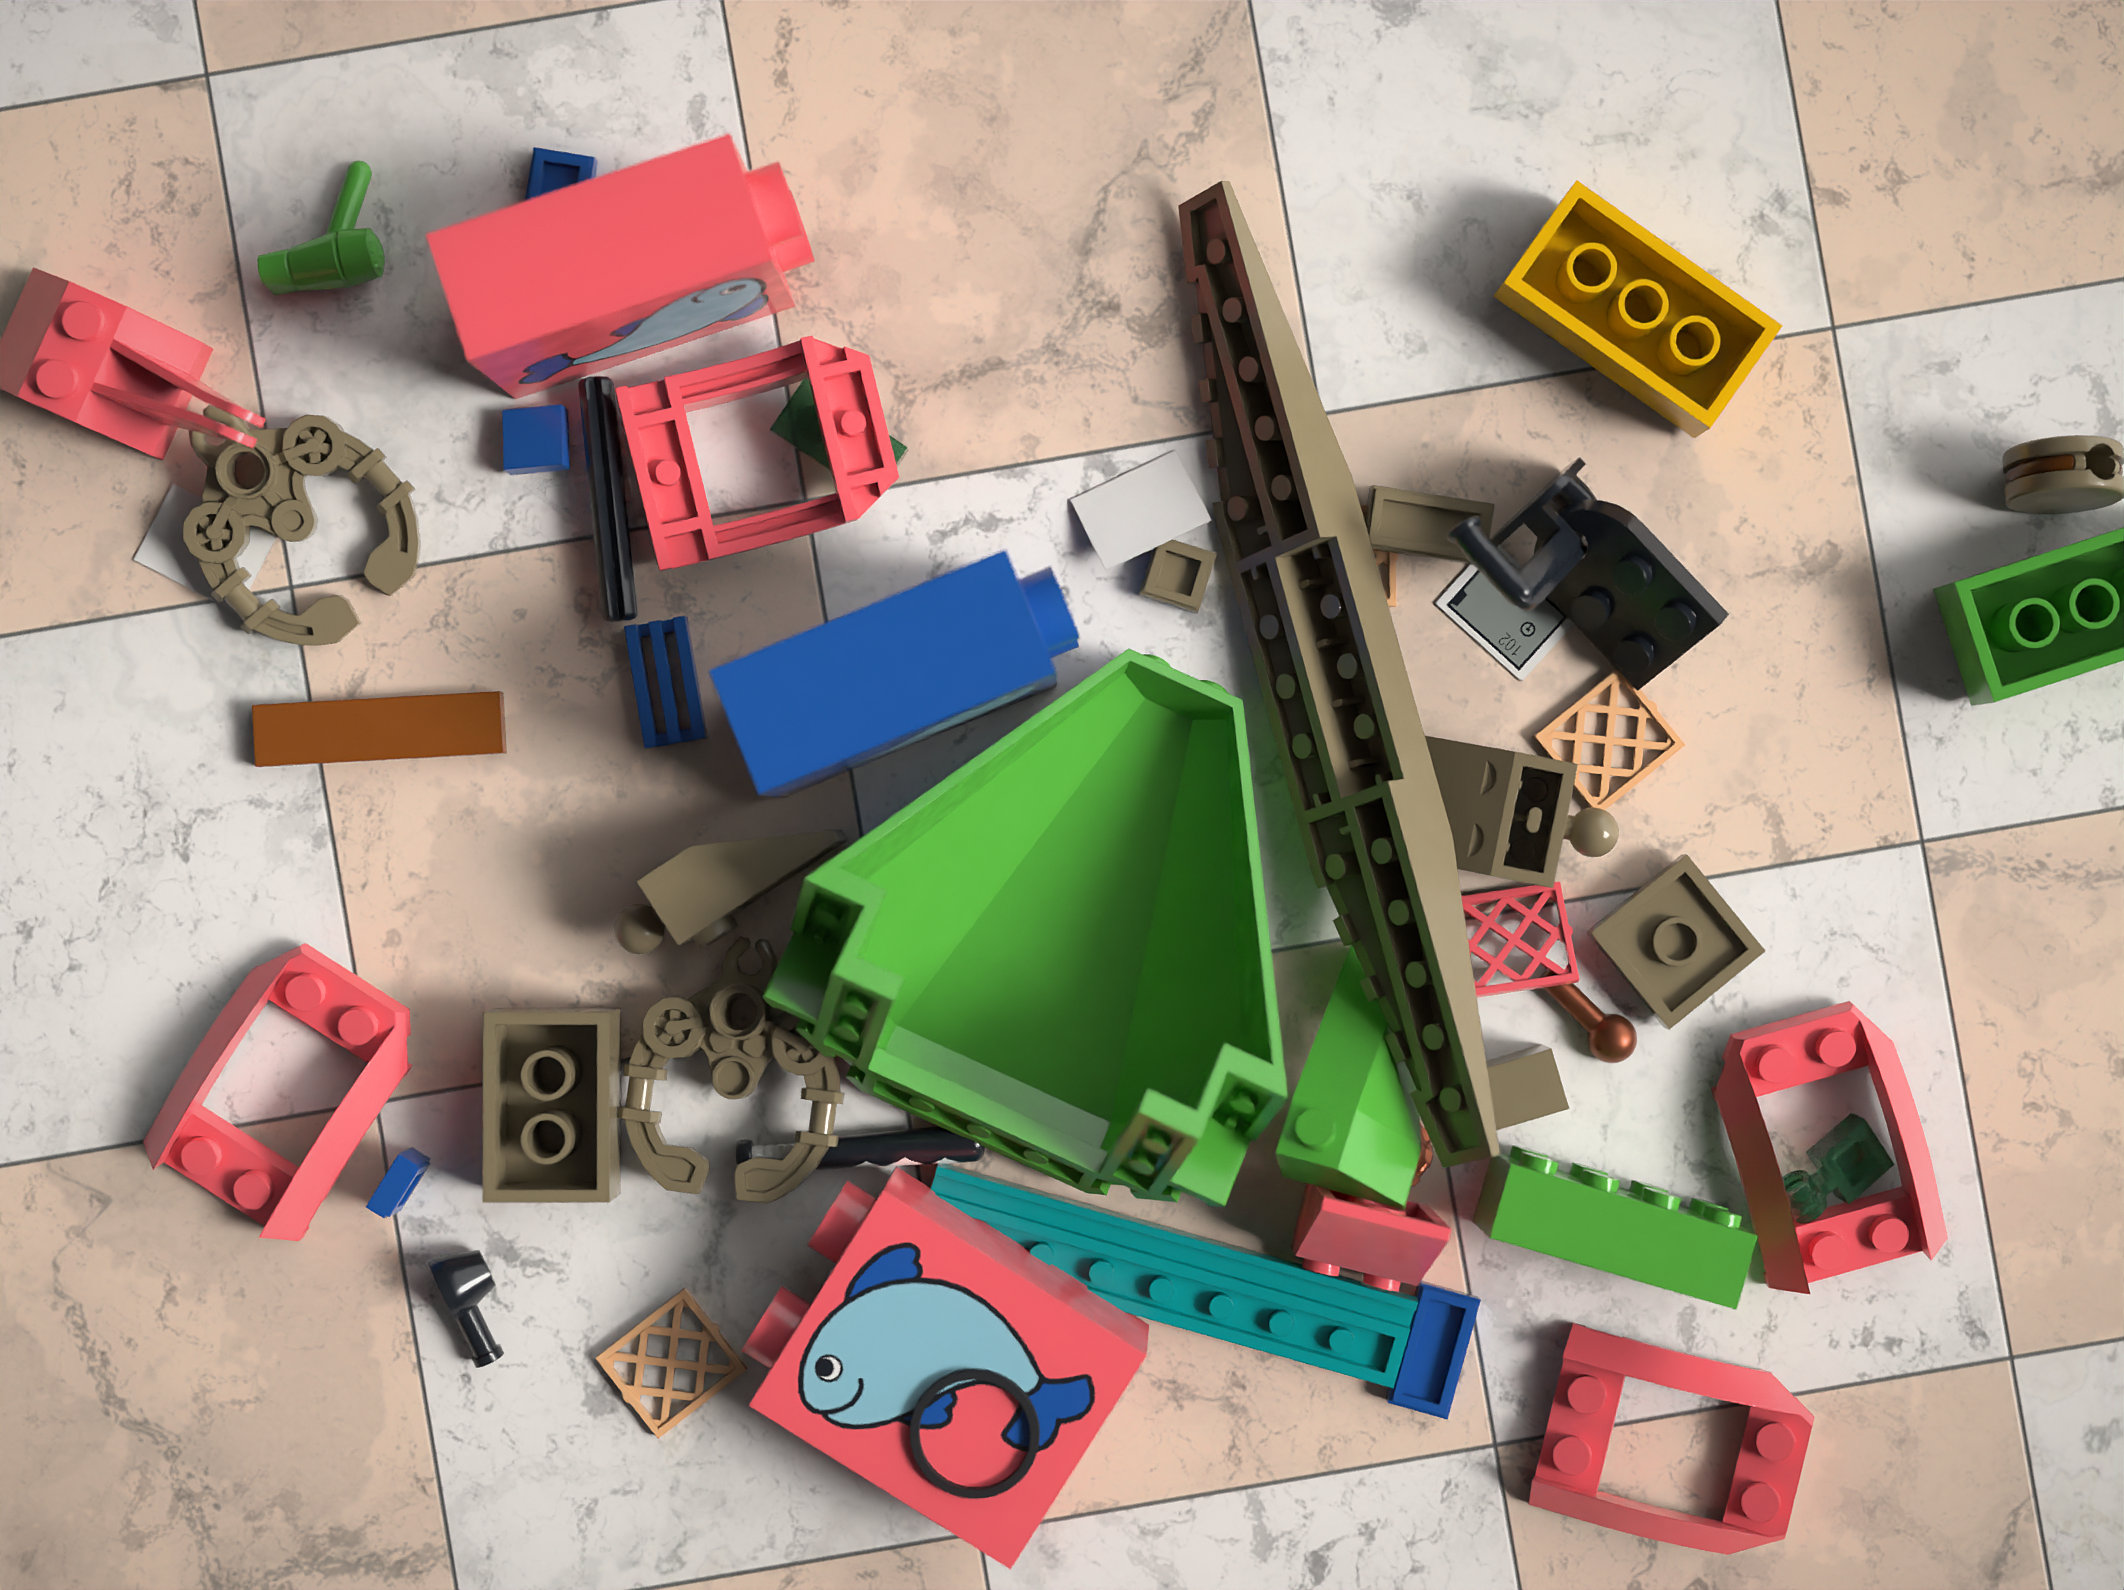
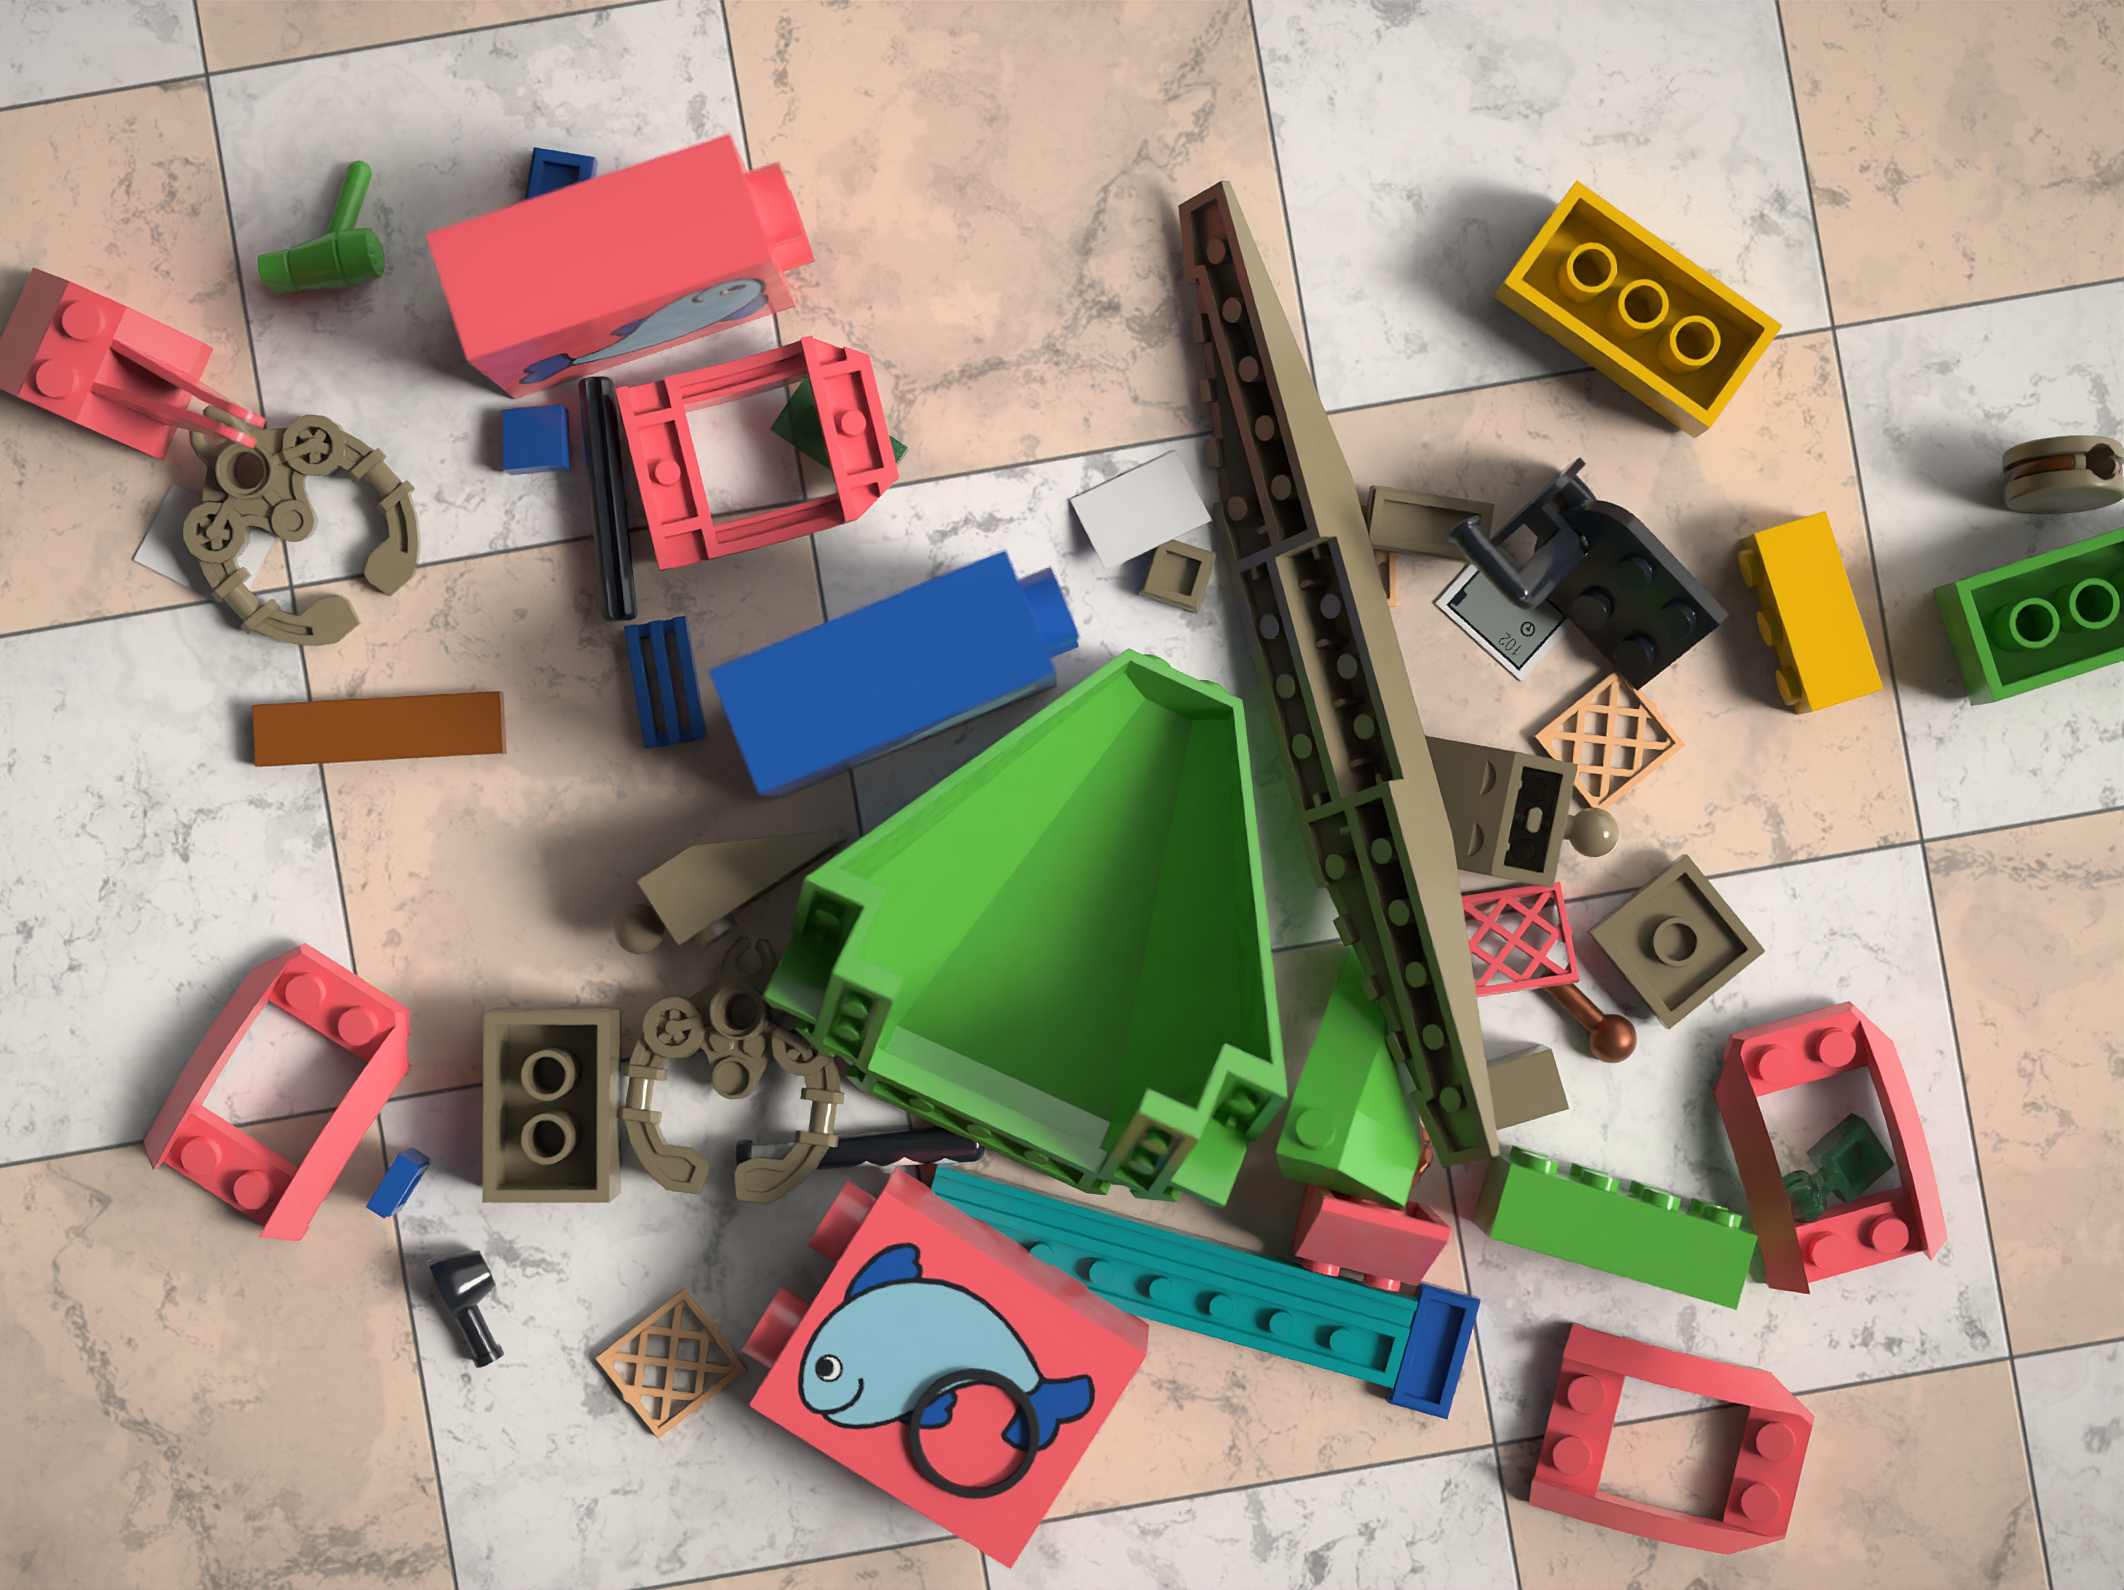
none -> yellow brick [1738,511,1884,715]

